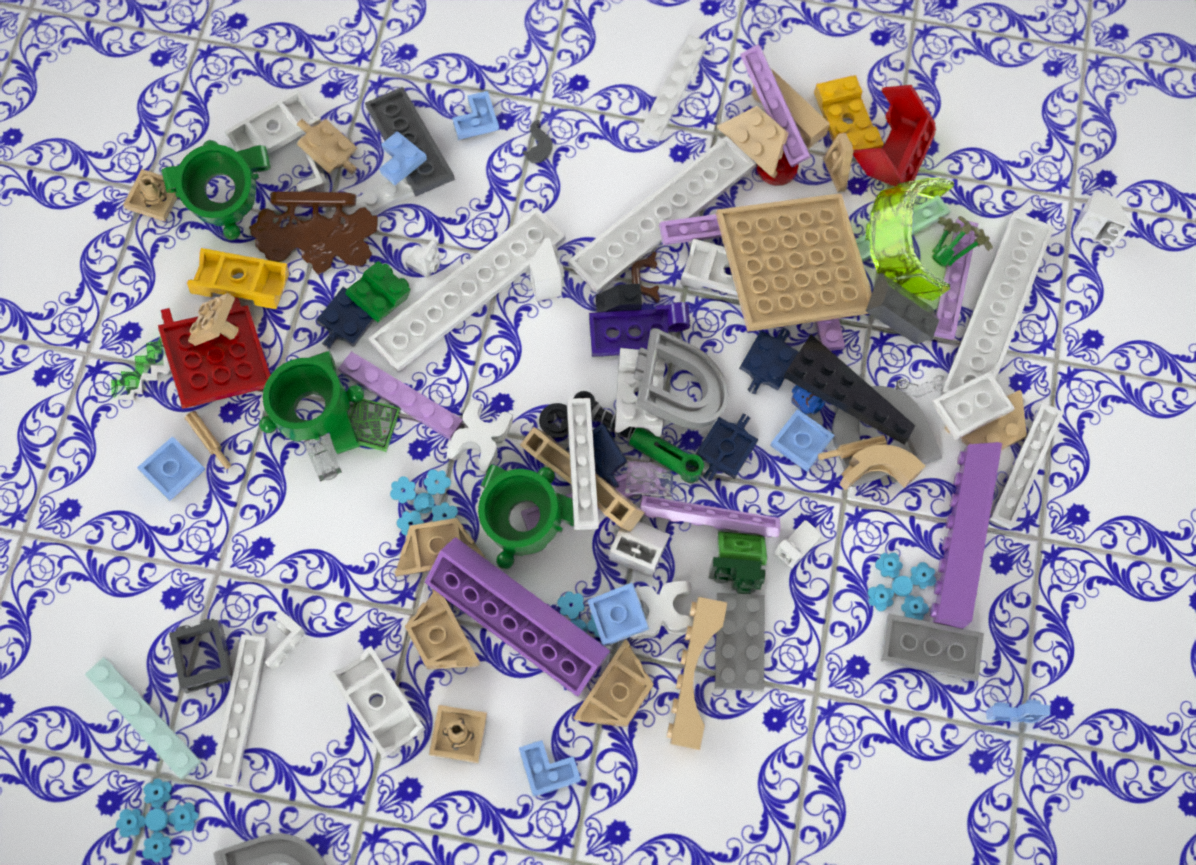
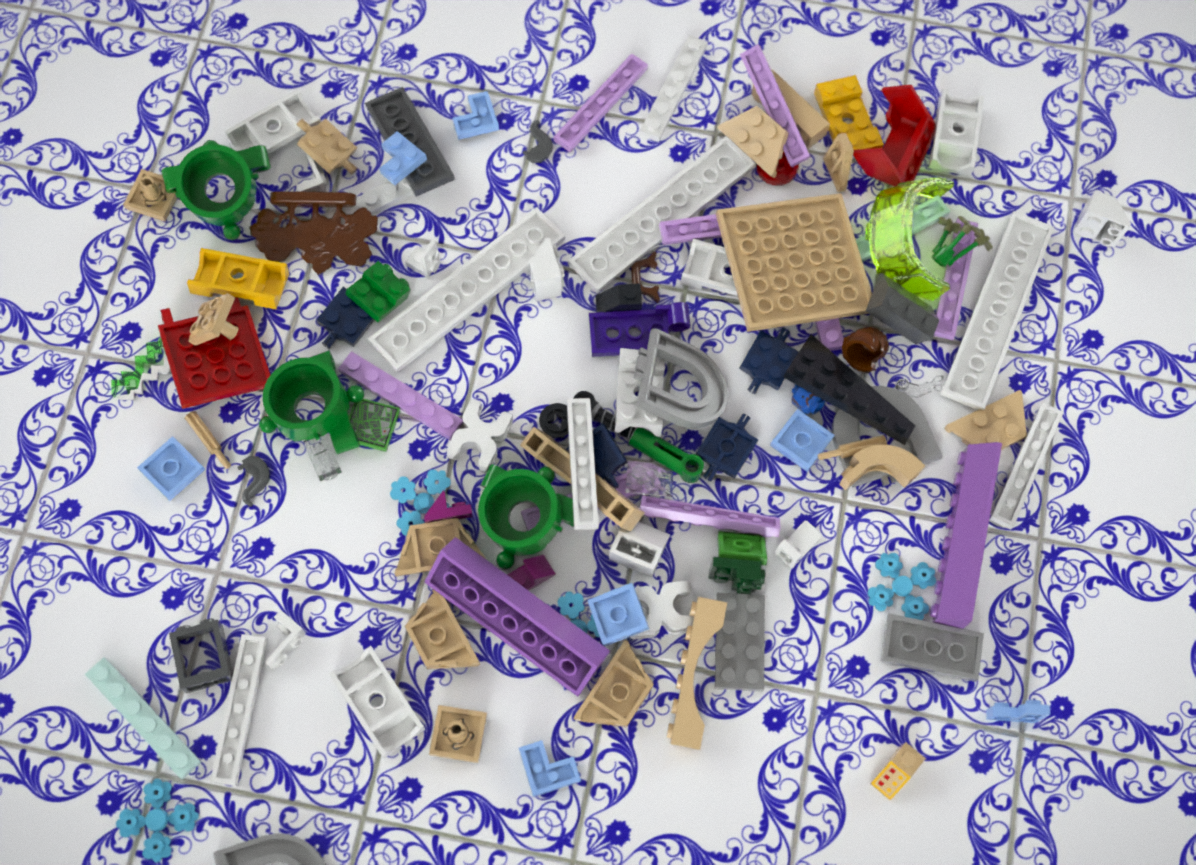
white tile [931,371,1015,440] -> none
none -> dark grey piece [237,456,270,507]
none -> magenta slope [424,490,472,523]
none -> magenta slope [507,554,556,591]
none -> lavender plate [554,53,648,152]
none -> reddish brown helmet [842,326,889,373]
none -> tan slope [870,742,926,801]
none -> white piece [929,88,984,176]

